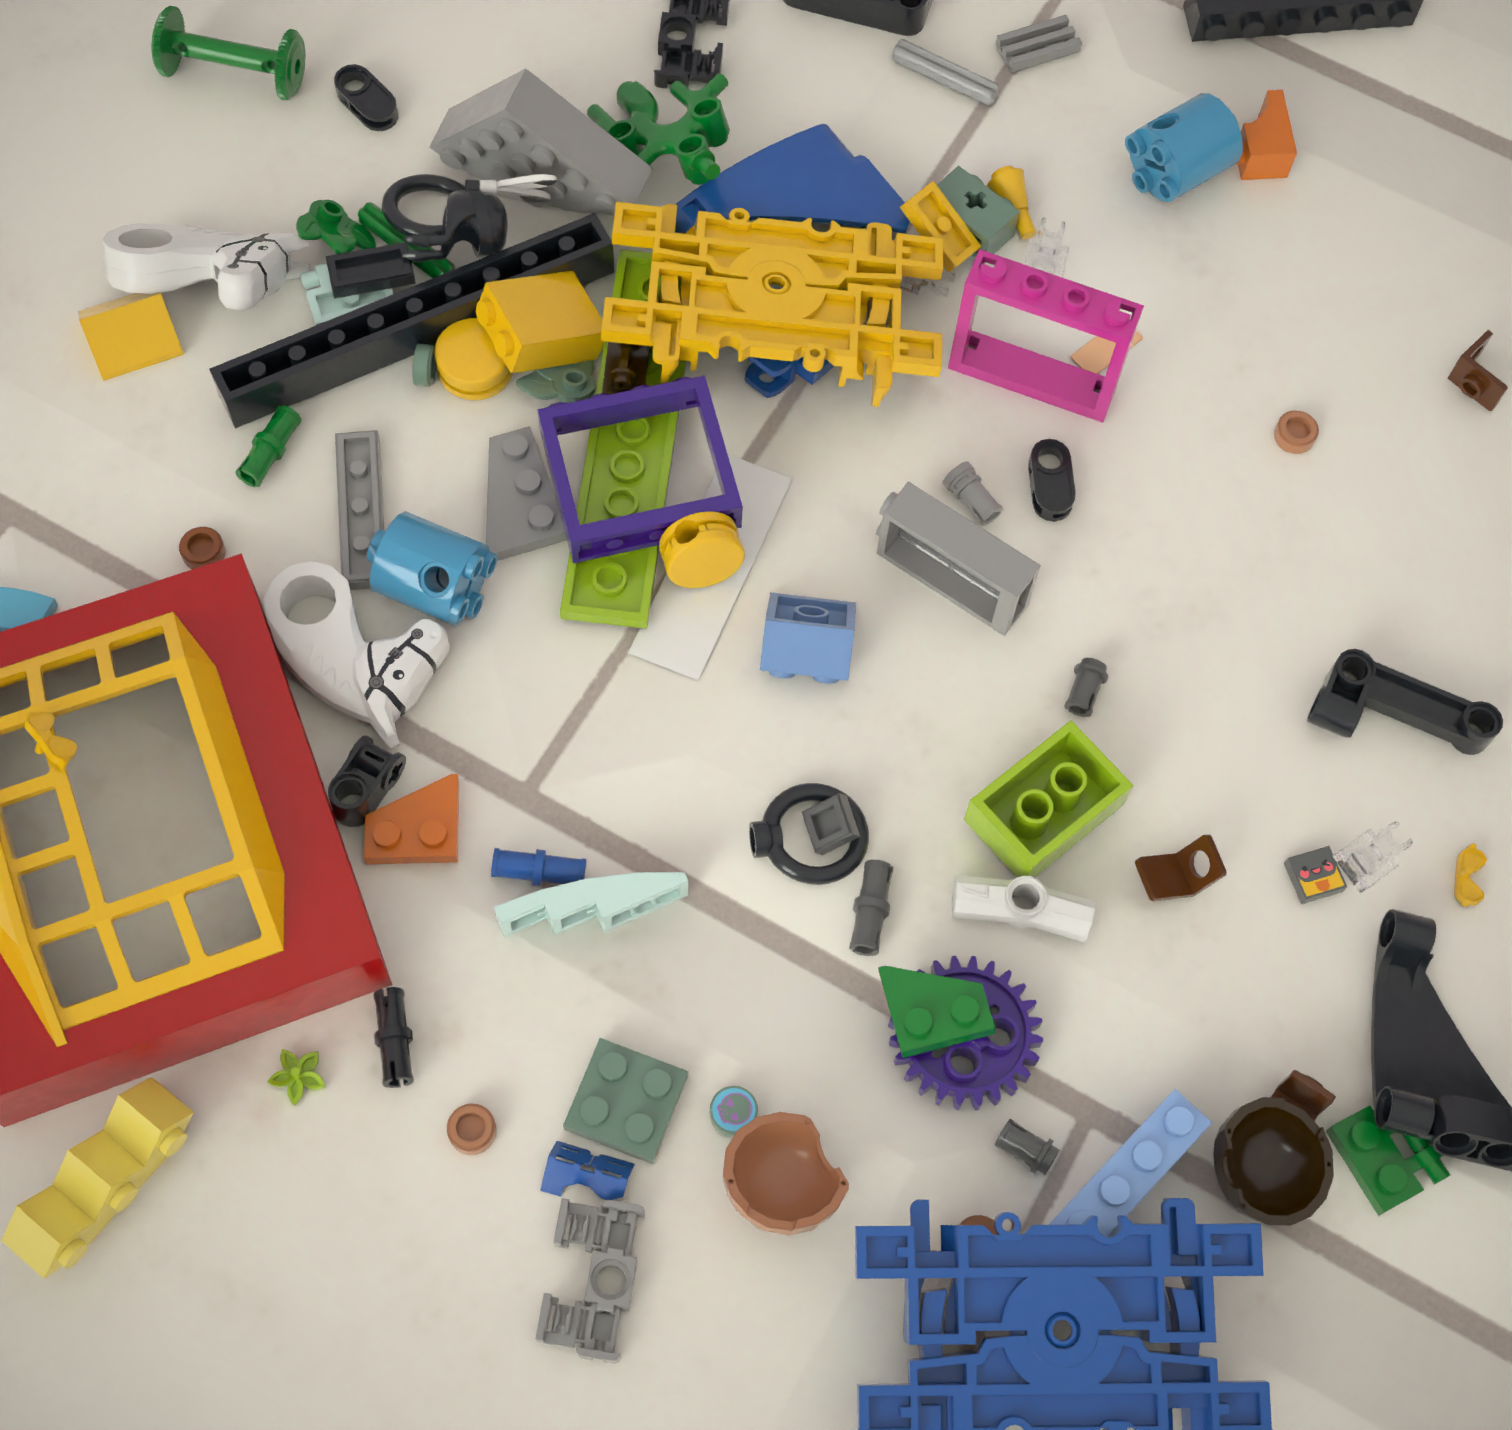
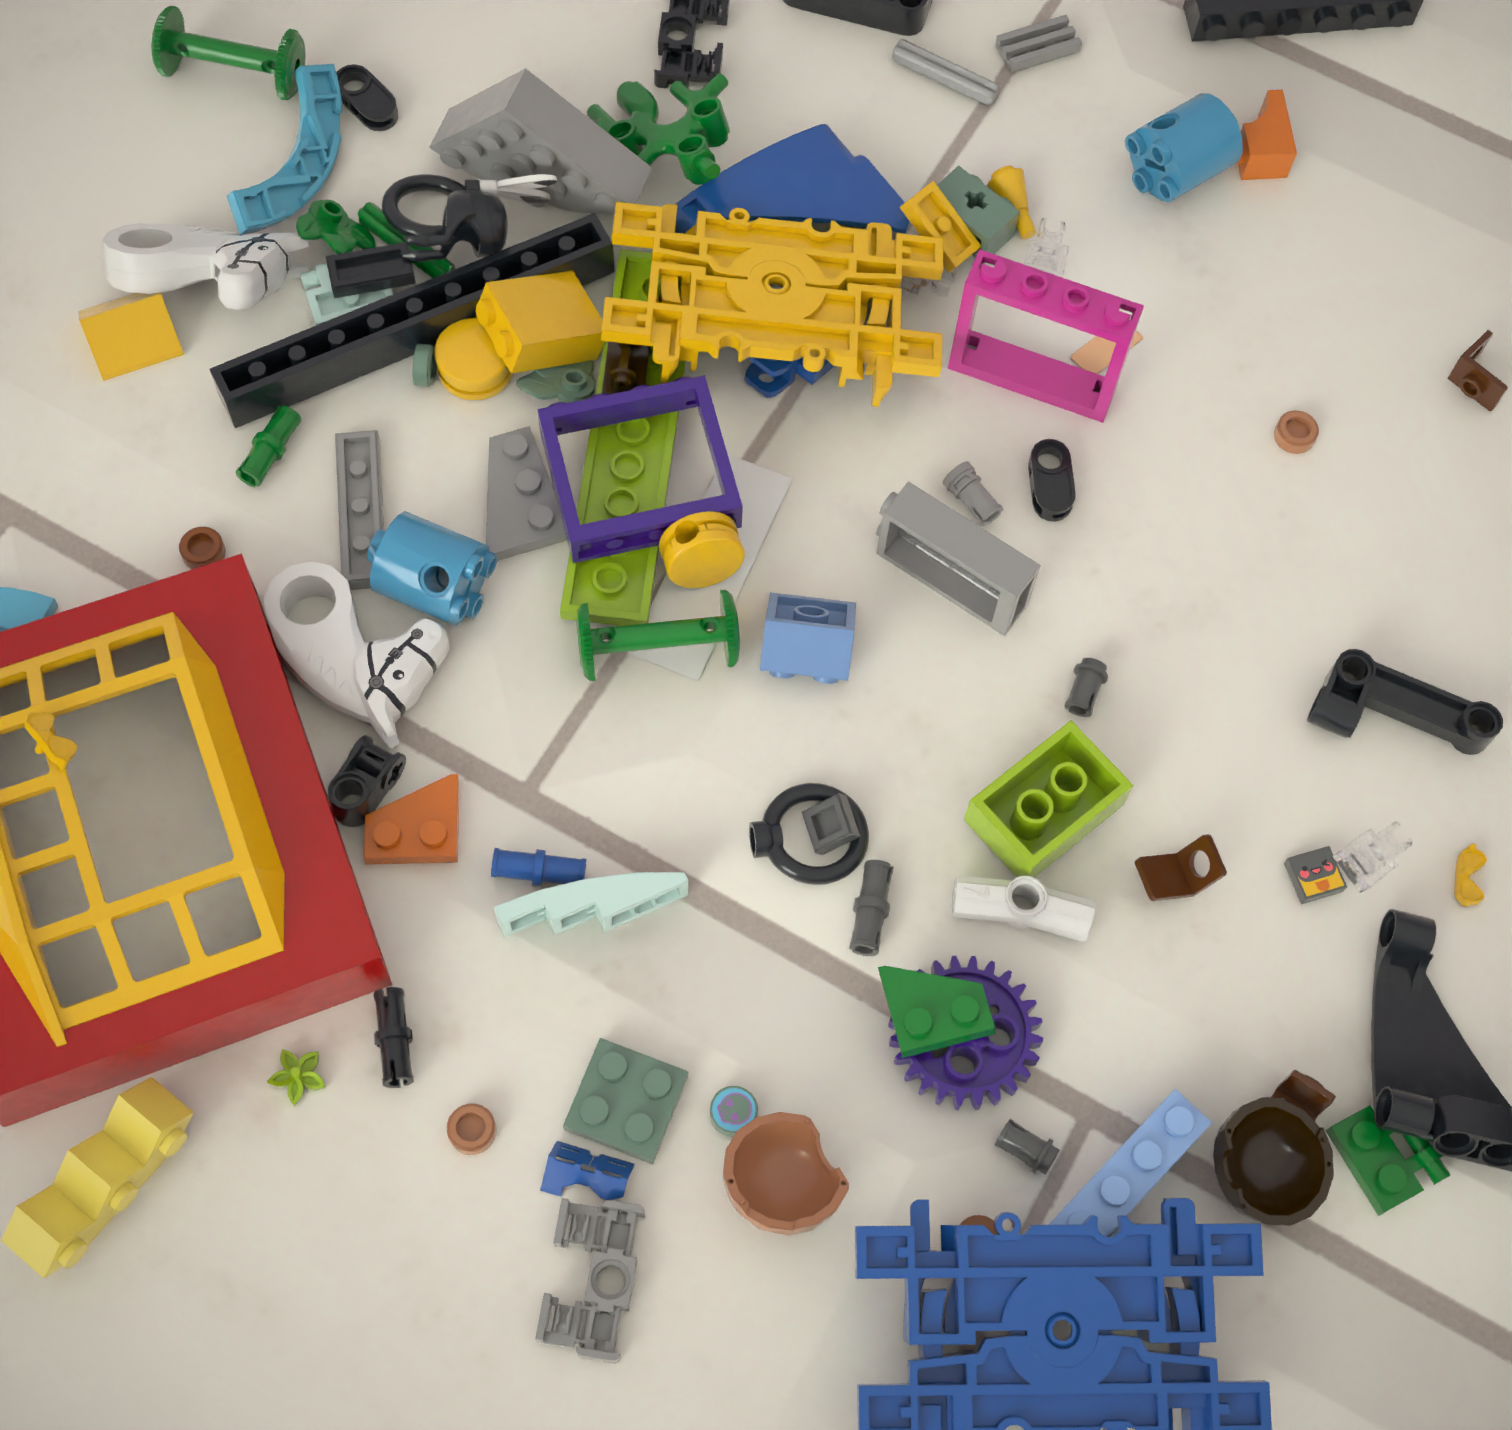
none -> medium azure tile [227,64,342,235]
none -> green hose [576,590,740,681]

